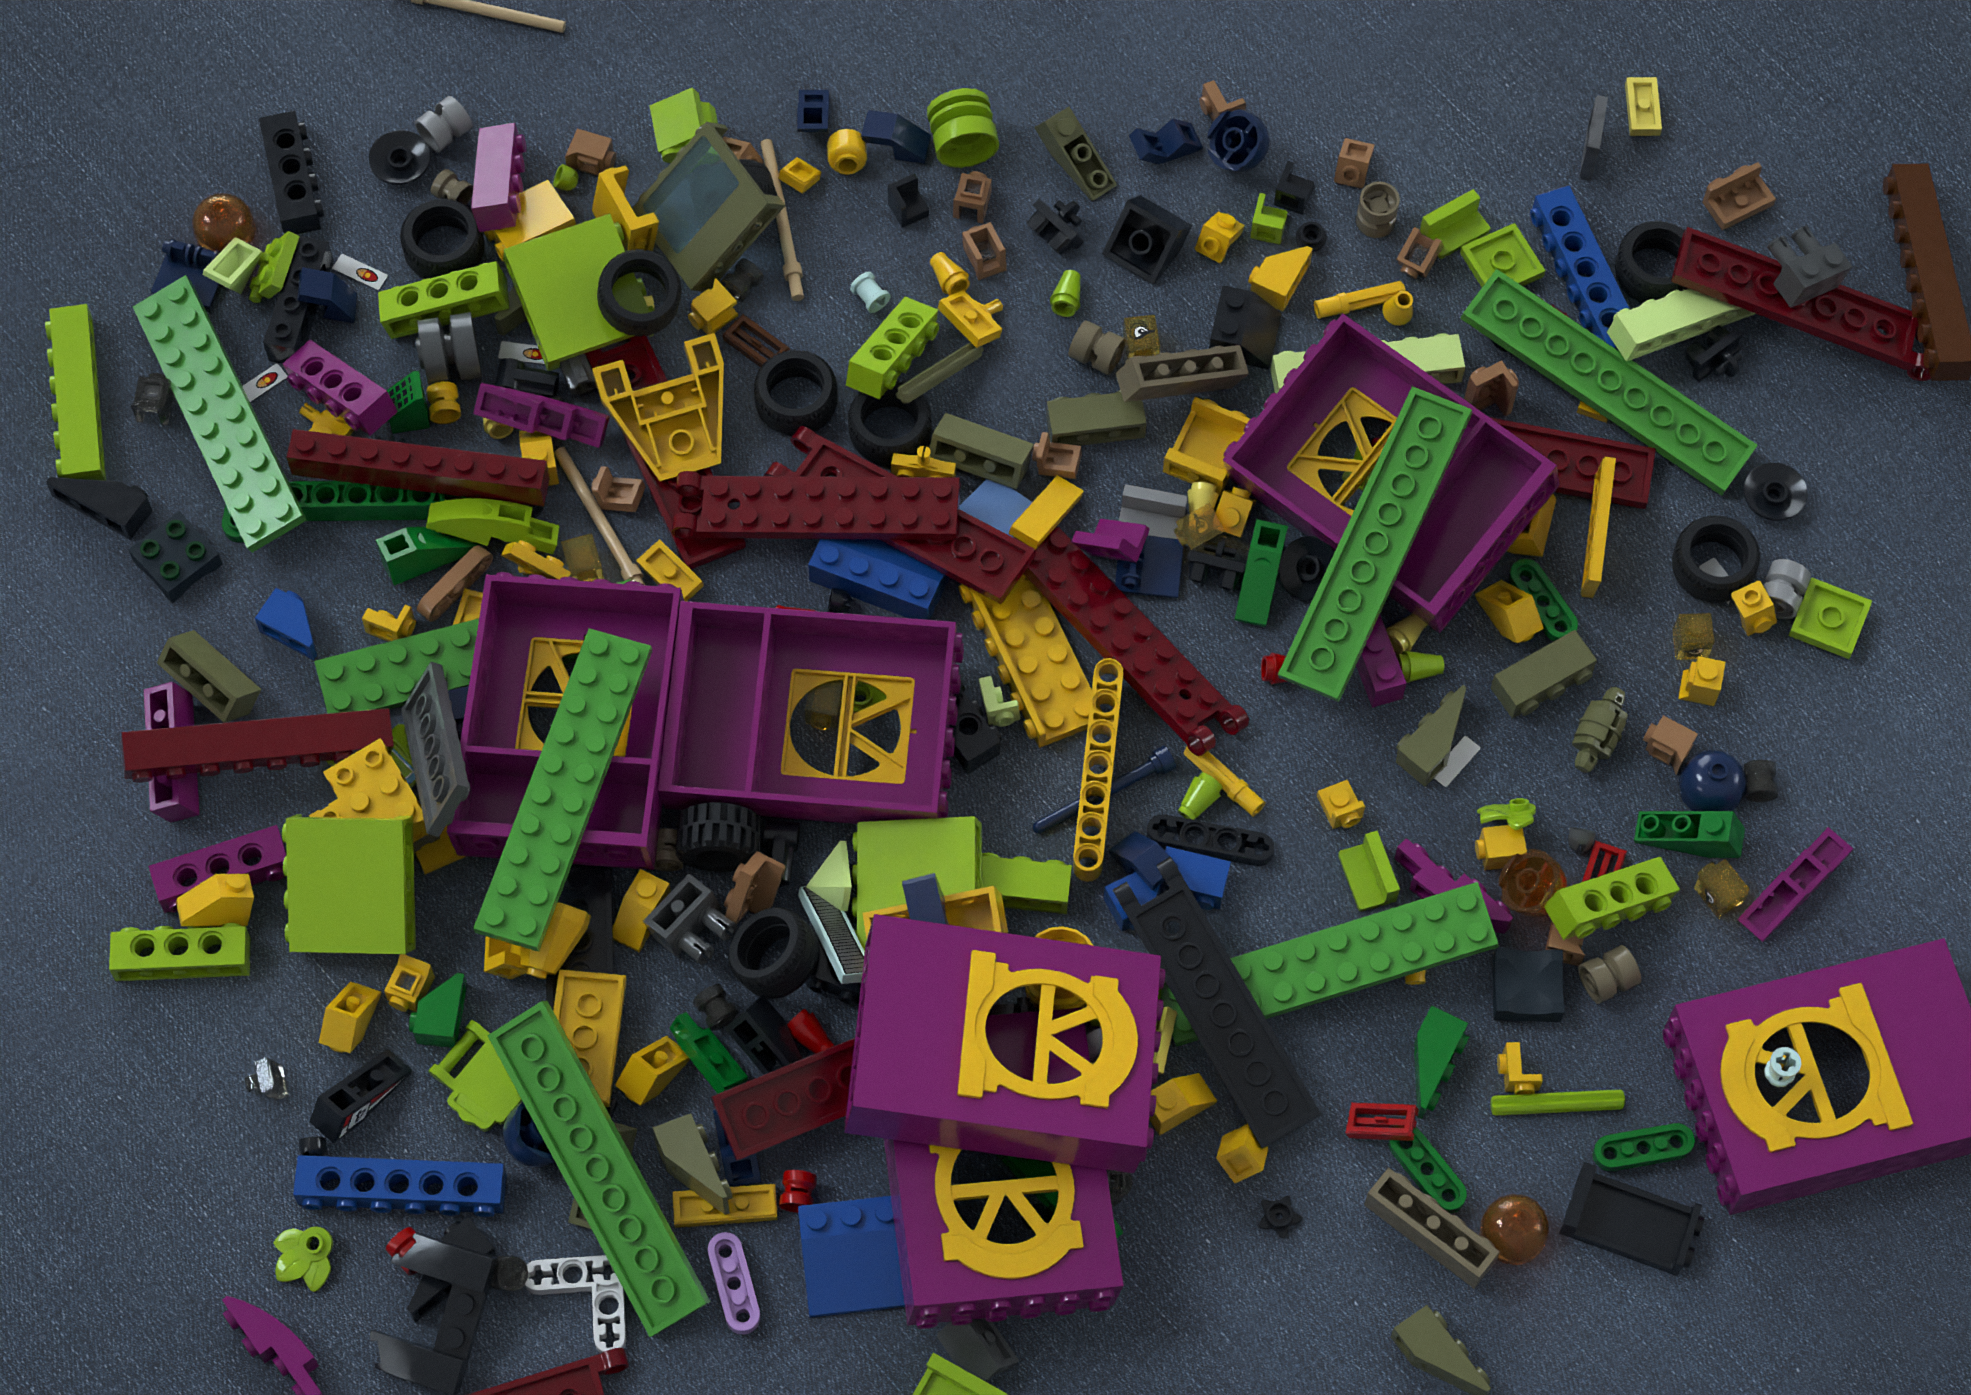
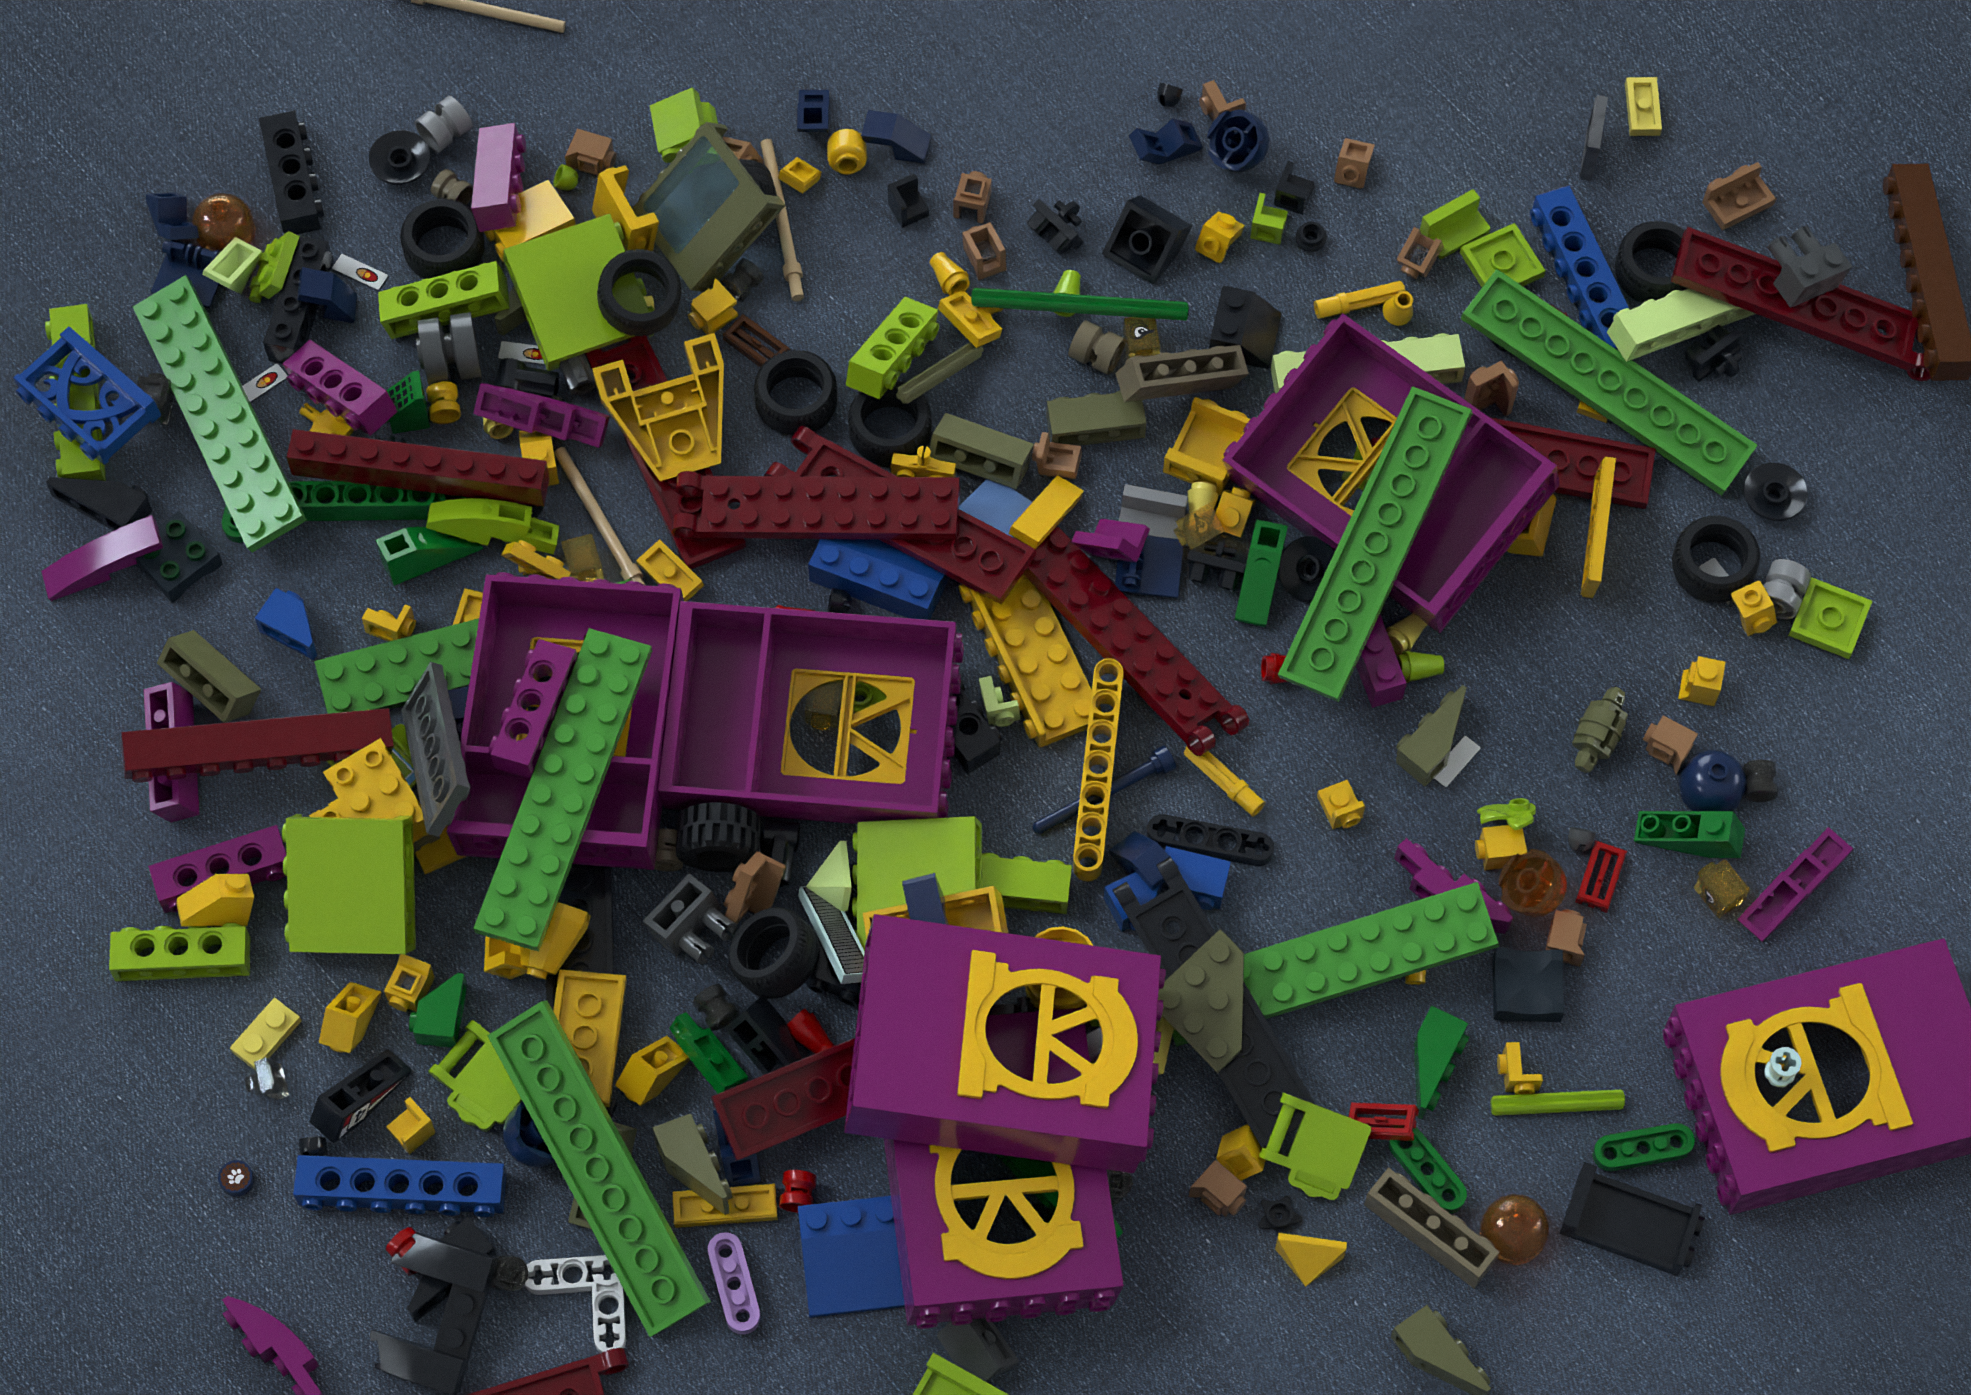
lime plate [273,1226,333,1292] -> none
medium nougat beam [417,545,493,622] -> none
medium nougat bracket [591,466,646,512] -> none
yellow slope [613,869,671,952] -> none
light aqua bush [850,272,891,313] -> none
lime wheel [927,88,999,168] -> none
olive slope [1034,106,1117,201] -> none
yellow slope [1149,1073,1217,1136] -> none
lime cone [1177,772,1223,820] -> none
yellow slope [1248,246,1313,312] -> none
lime panel [1338,830,1400,912] -> none
dark tan wheel [1356,181,1400,238] -> none
yellow slope [1475,580,1544,643] -> none
olive brick [1491,630,1597,719] -> none
green plate [1509,559,1578,642] -> none
lime brick [1544,857,1680,940] -> none
dark tan wheel [1578,945,1642,1004] -> none
clear yellow brick [1672,613,1715,660] -> none
none -> blue fence [13,326,161,465]
none -> magenta slope [41,515,163,601]
none -> dark blue slope [145,192,200,240]
none -> tile [218,1160,254,1197]
none -> light yellow plate [230,997,301,1071]
none -> yellow panel [386,1097,436,1155]
none -> magenta brick [489,639,578,779]
none -> green axle [971,288,1189,321]
none -> black hinge [1157,83,1183,107]
none -> olive plate [1158,929,1244,1074]
none -> medium nougat window [1189,1160,1247,1217]
none -> lime piece [1259,1092,1371,1200]
none -> yellow slope [1275,1233,1347,1287]

